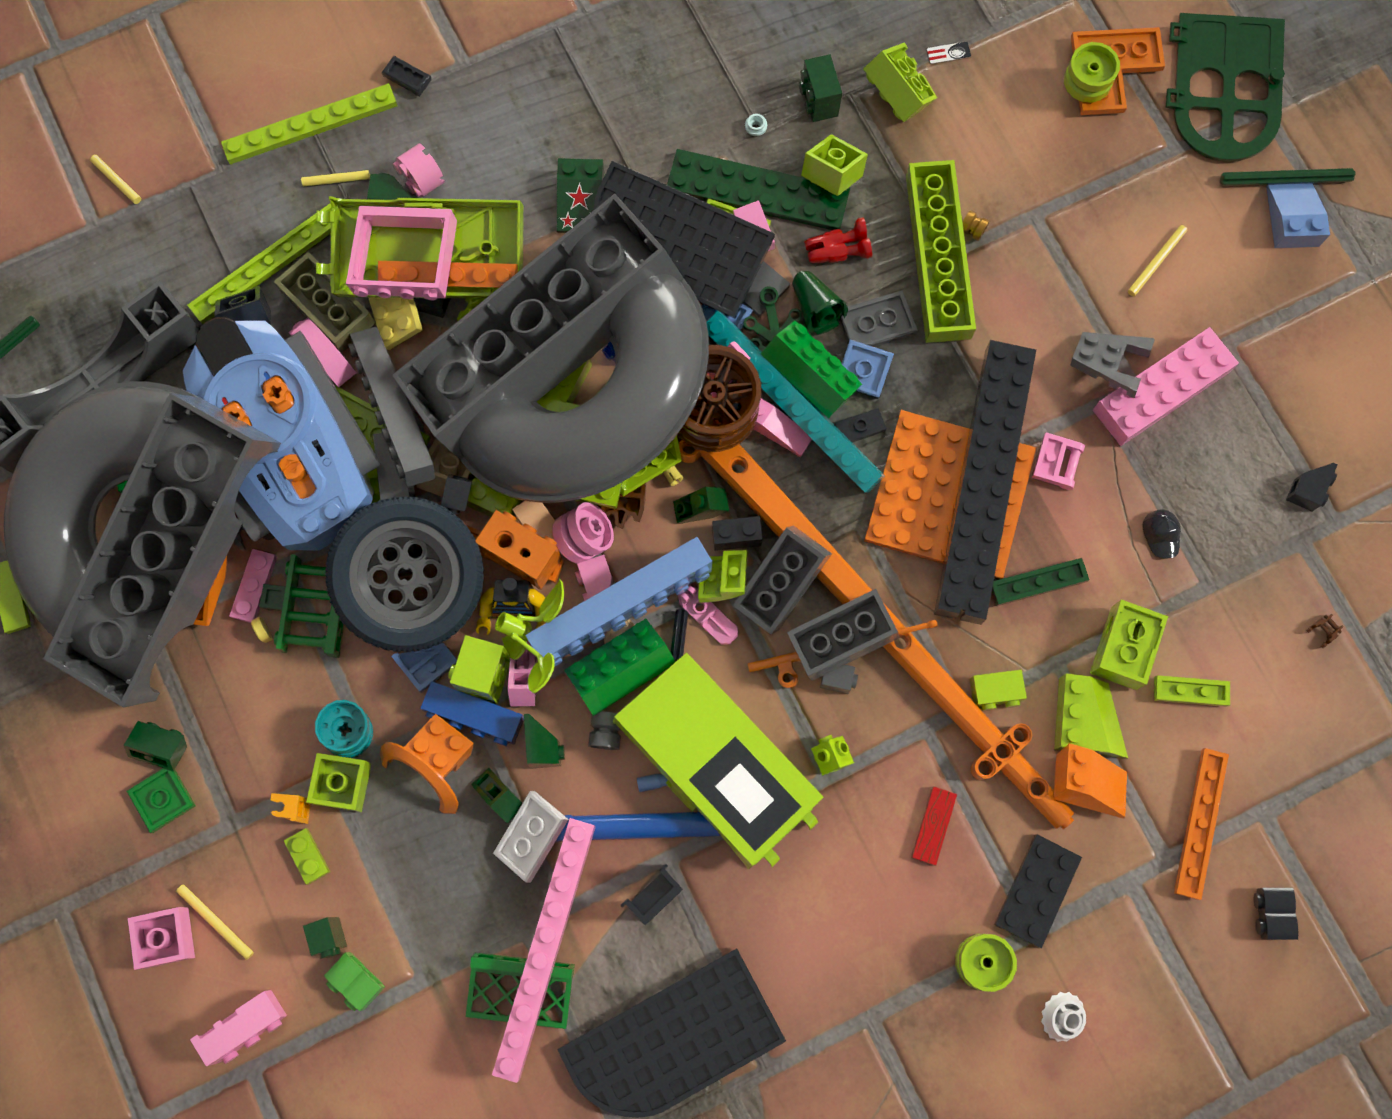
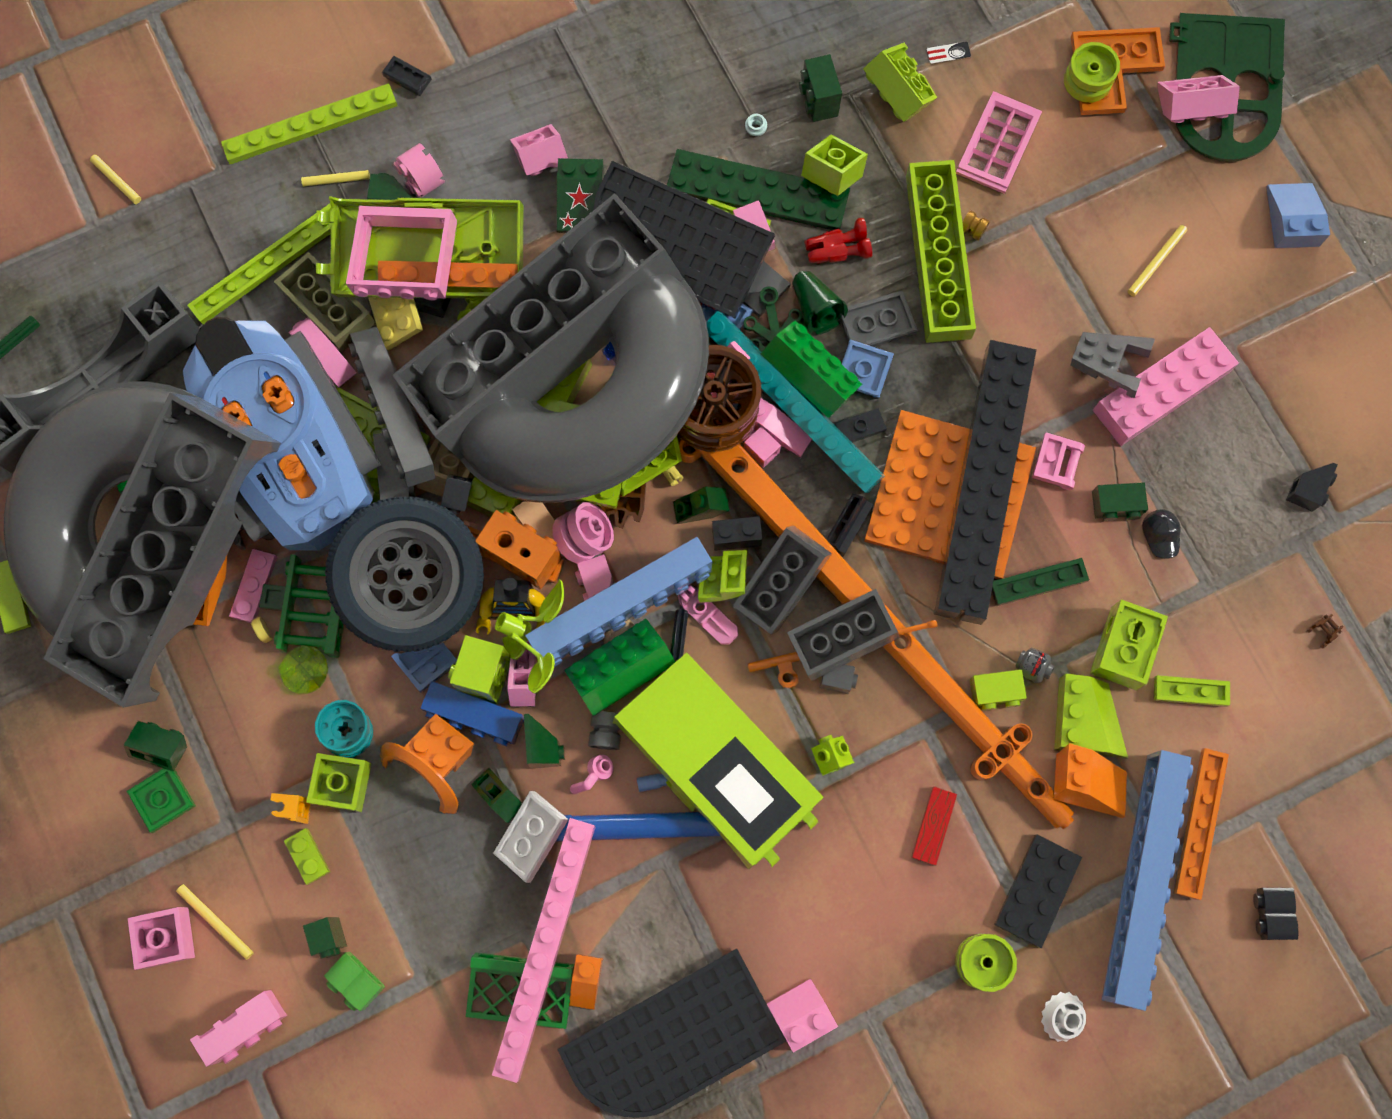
black slope [215,286,271,329] -> none
black piece [620,864,683,925] -> none
dark green axle [1220,168,1356,186] -> none
none -> clear neon green dish [278,645,328,694]
none -> bright pink slope [510,124,568,176]
none -> orange slope [569,954,603,1010]
none -> bright pink plate [570,755,613,794]
none -> bright pink brick [744,427,781,468]
none -> bright pink slope [767,979,838,1053]
none -> black piece [826,493,873,557]
none -> bright pink piece [956,91,1042,194]
none -> dark grey head [1016,648,1054,683]
none -> dark green brick [1092,482,1148,521]
none -> medium blue brick [1102,750,1193,1011]
none -> bright pink slope [1157,75,1240,123]

